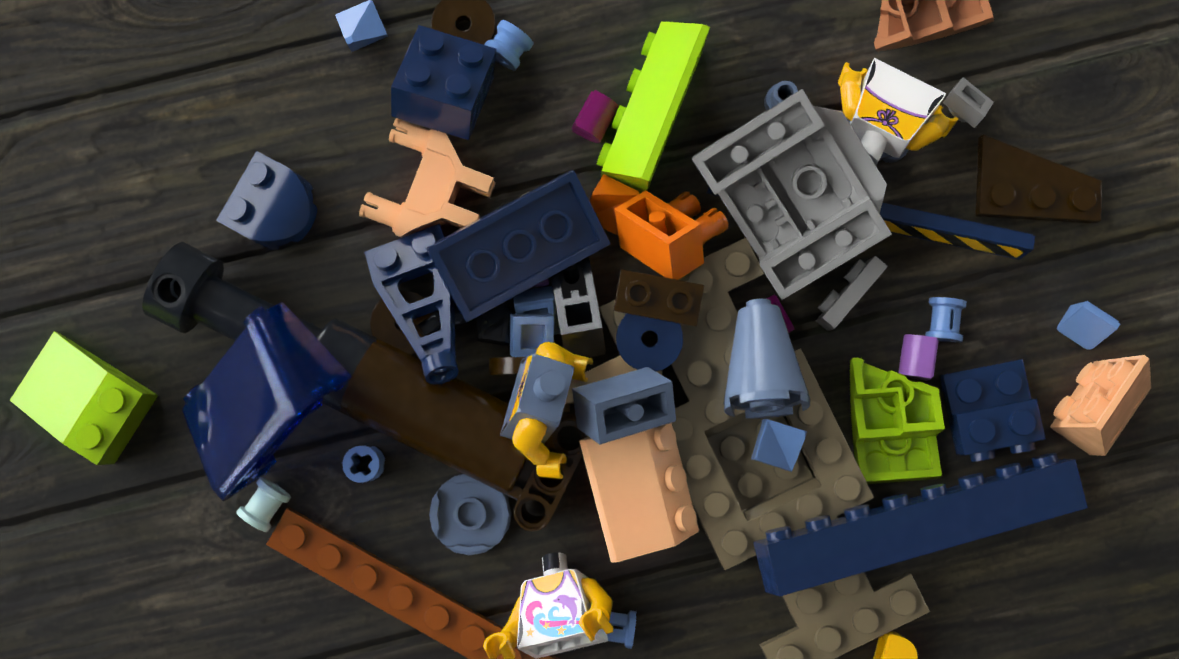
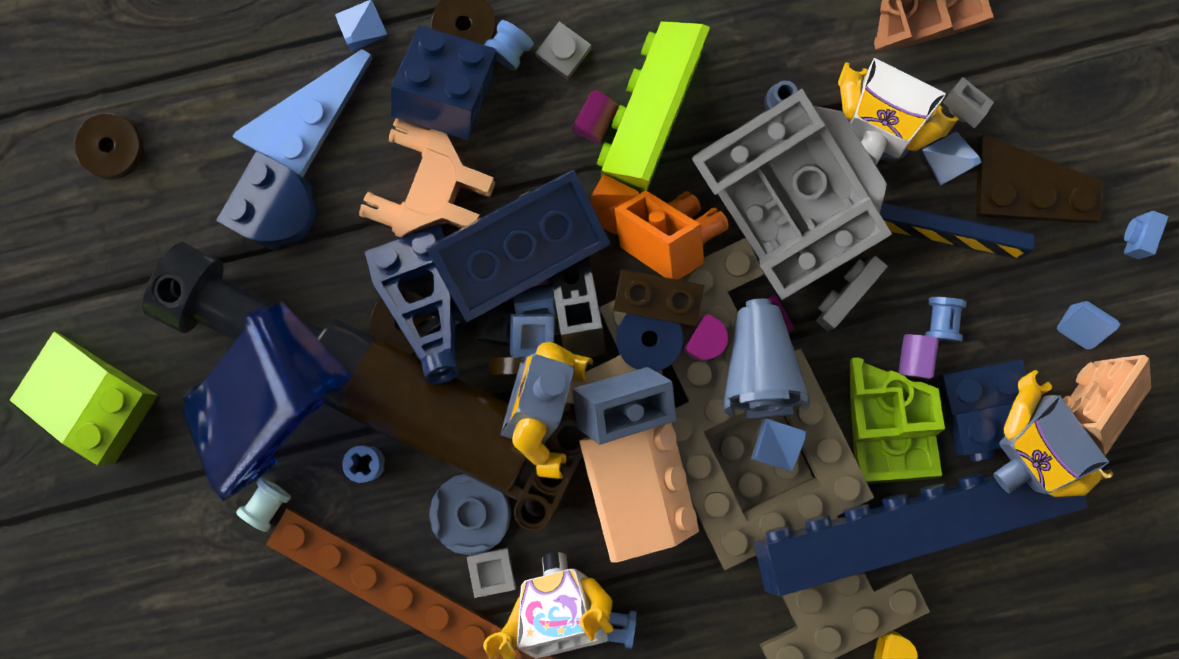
none -> dark brown piece [74,113,144,180]
none -> light blue wing [233,49,373,177]
none -> light grey plate [467,548,516,598]
none -> light grey plate [536,21,591,80]
none -> magenta brick [683,314,728,361]
none -> medium blue slope [921,132,982,186]
none -> torso [993,370,1113,498]
none -> medium blue plate [1124,211,1168,260]

